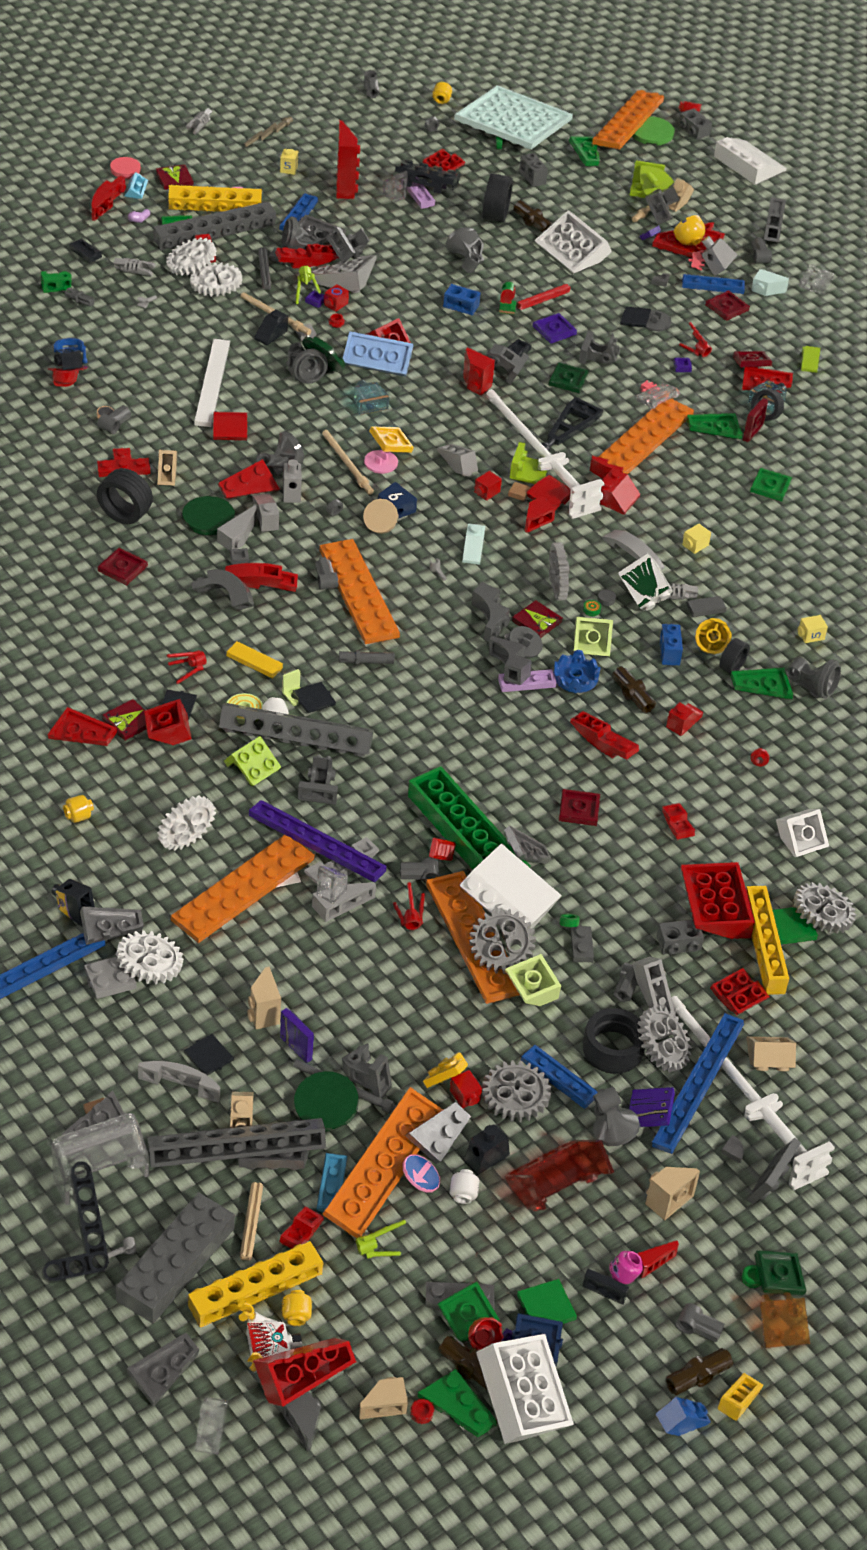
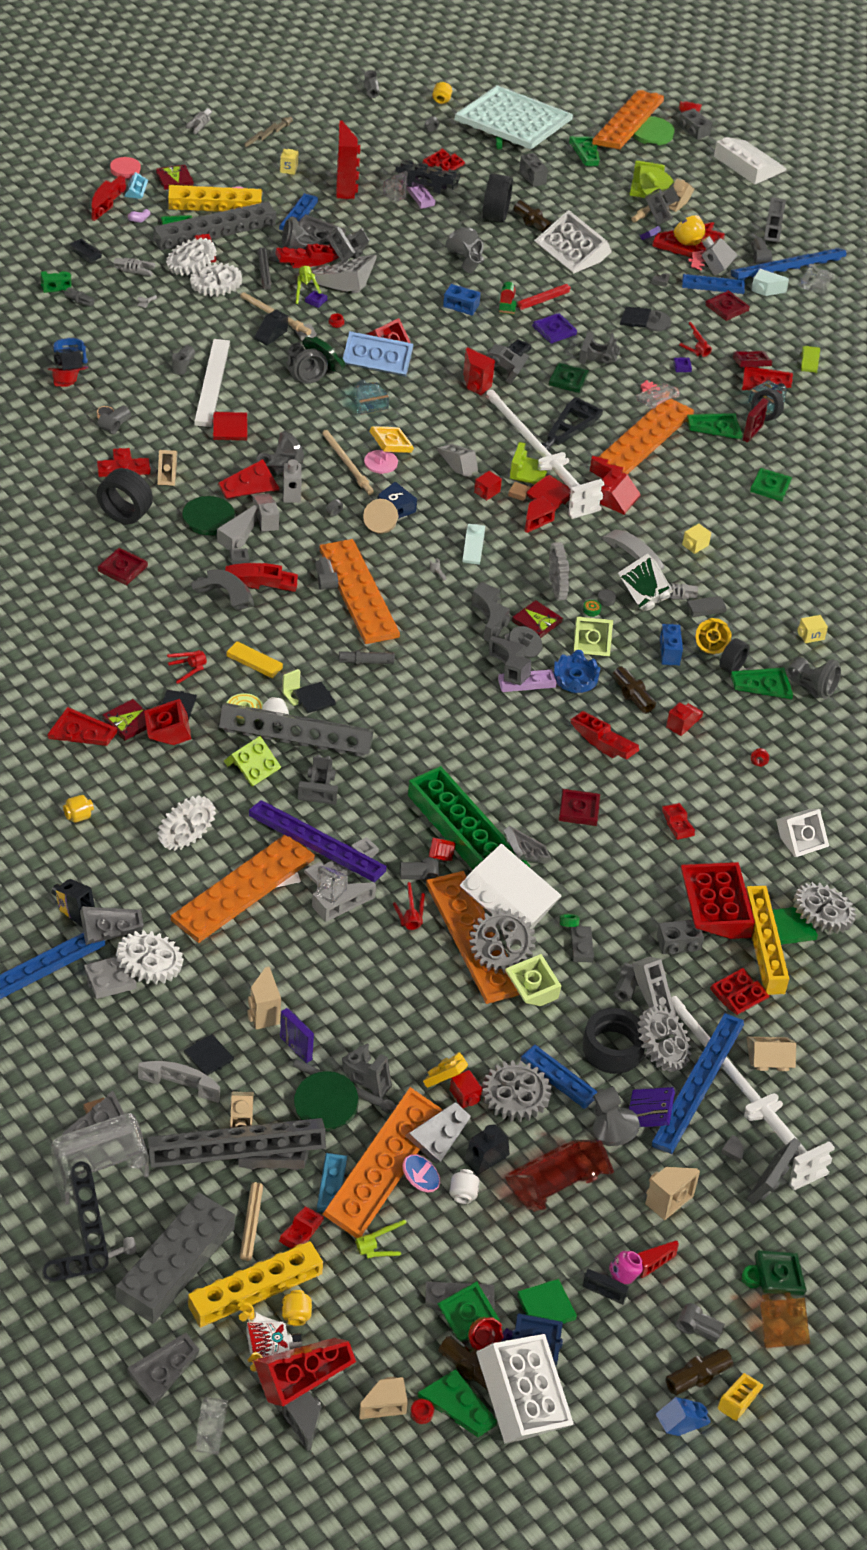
red brick [324,284,349,312] -> none
none -> dark grey piece [172,345,195,375]
none -> blue plate [731,248,846,280]

